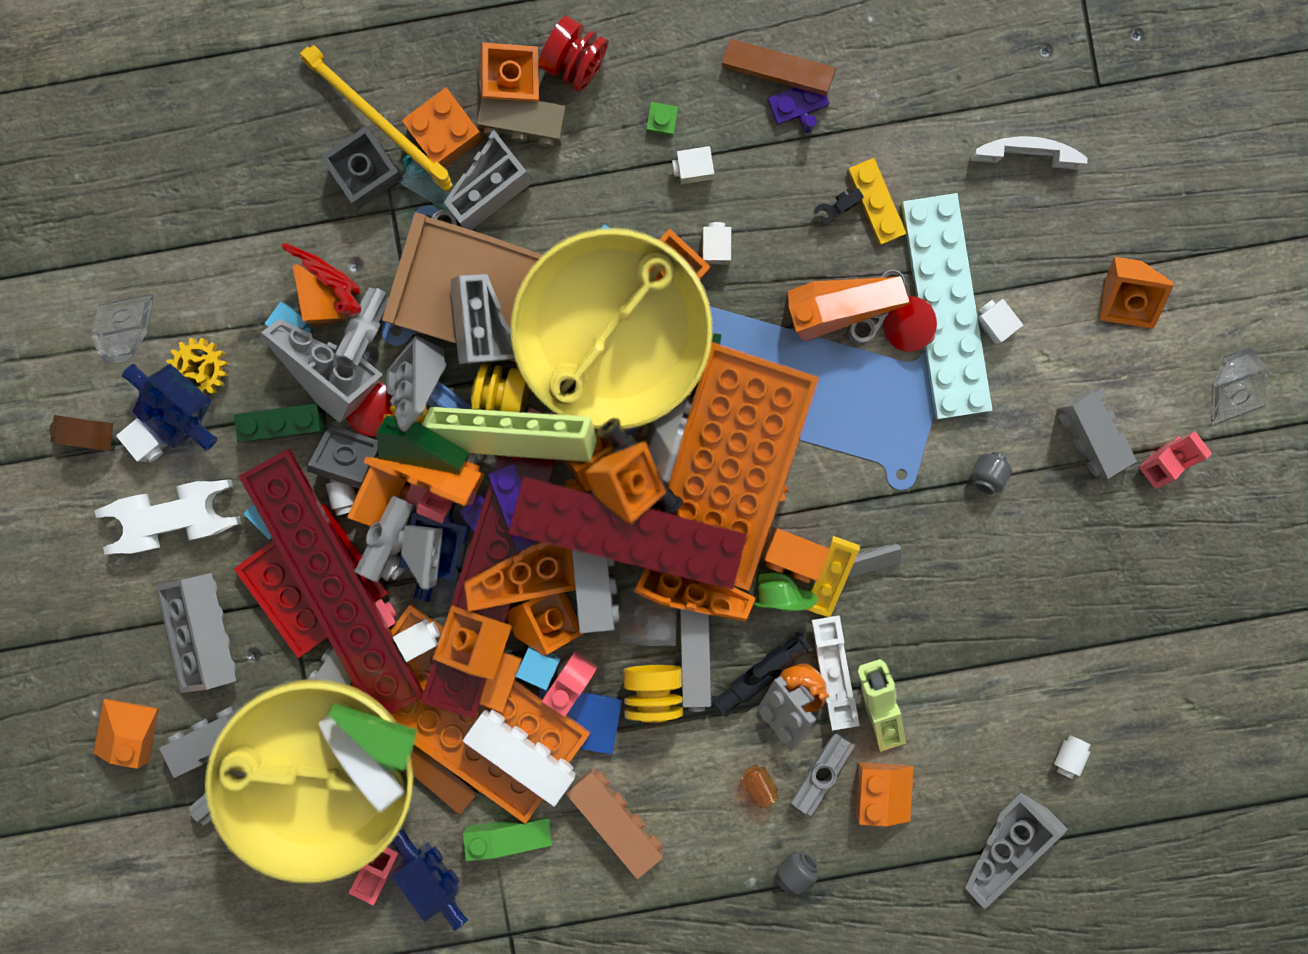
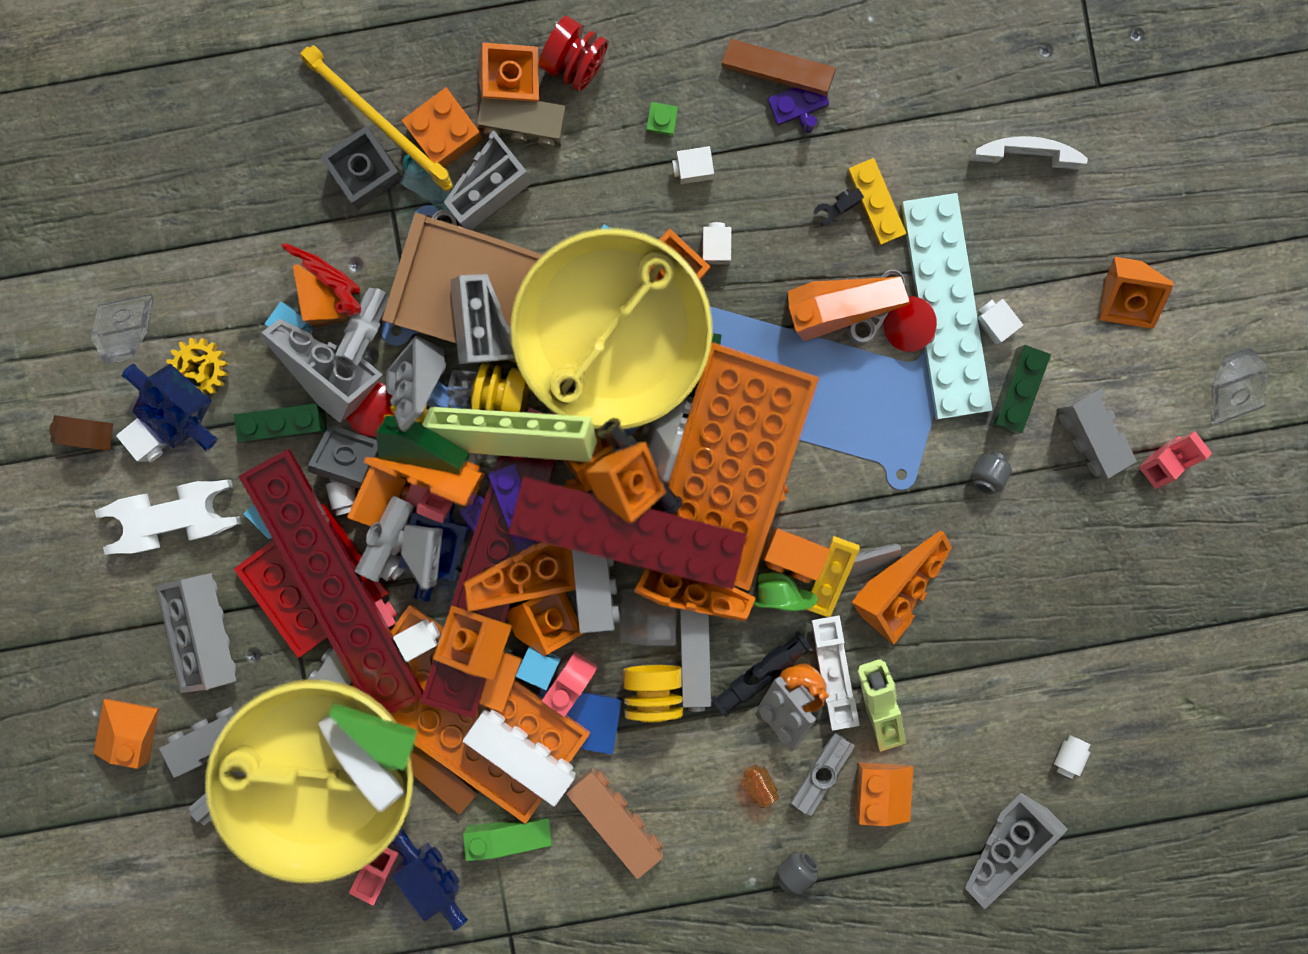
none -> clear plate [447,370,478,409]
none -> orange wedge [852,531,952,644]
none -> dark green brick [989,345,1051,434]

